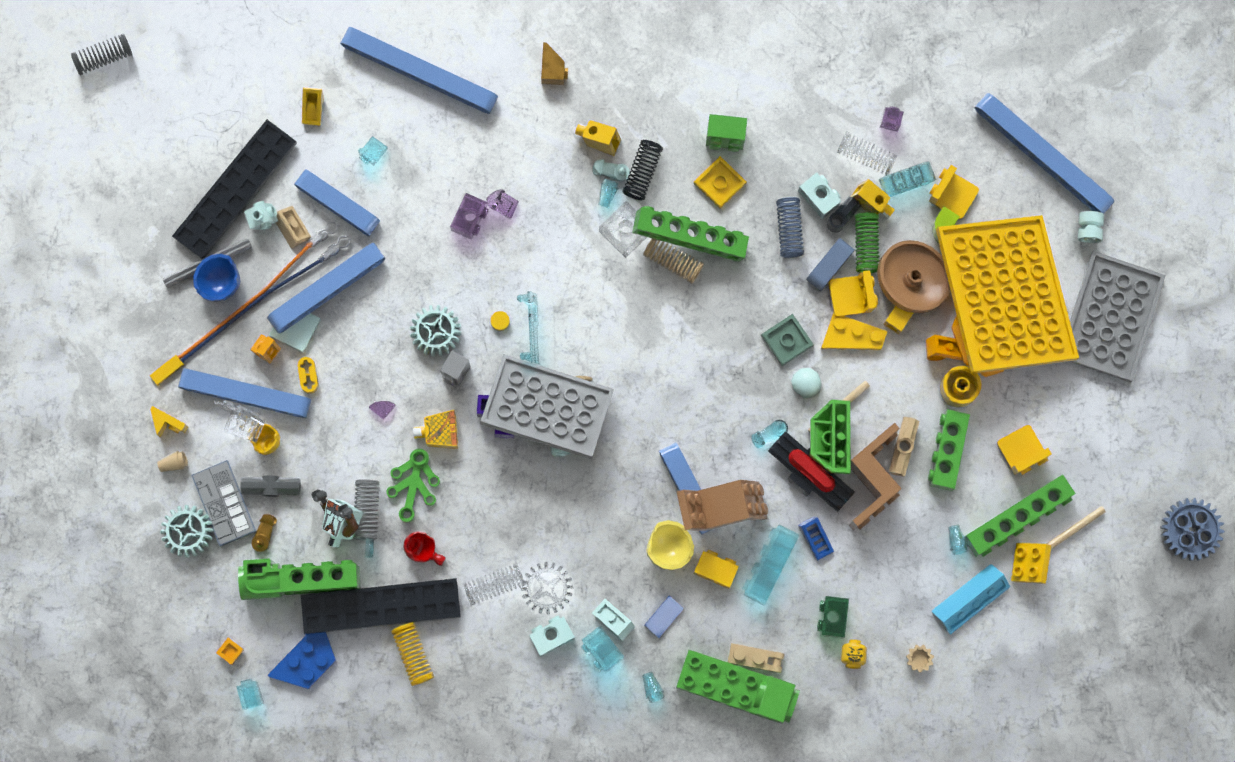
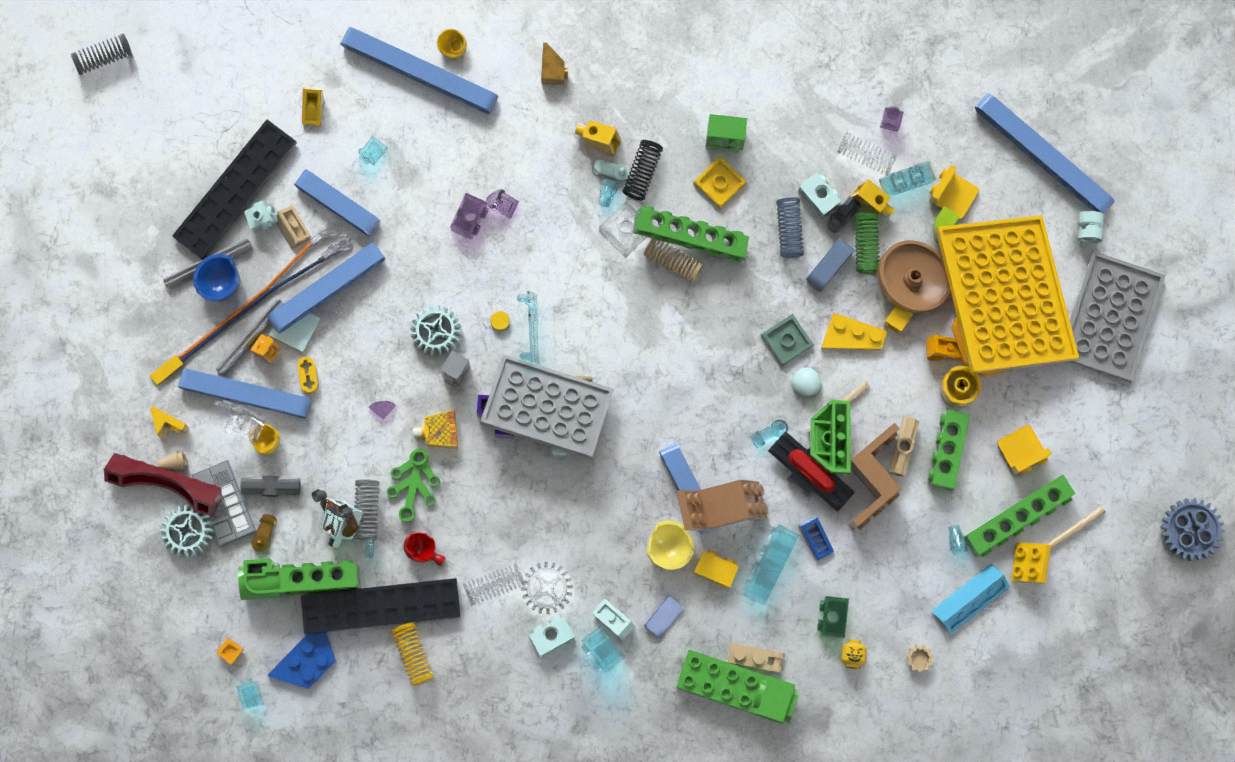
clear light blue cone [642,672,664,703] -> none
yellow bracket [828,271,878,317] -> none
none -> dark red arch [104,453,222,517]
none -> light grey axle [216,299,284,376]
none -> yellow hair [437,28,467,59]

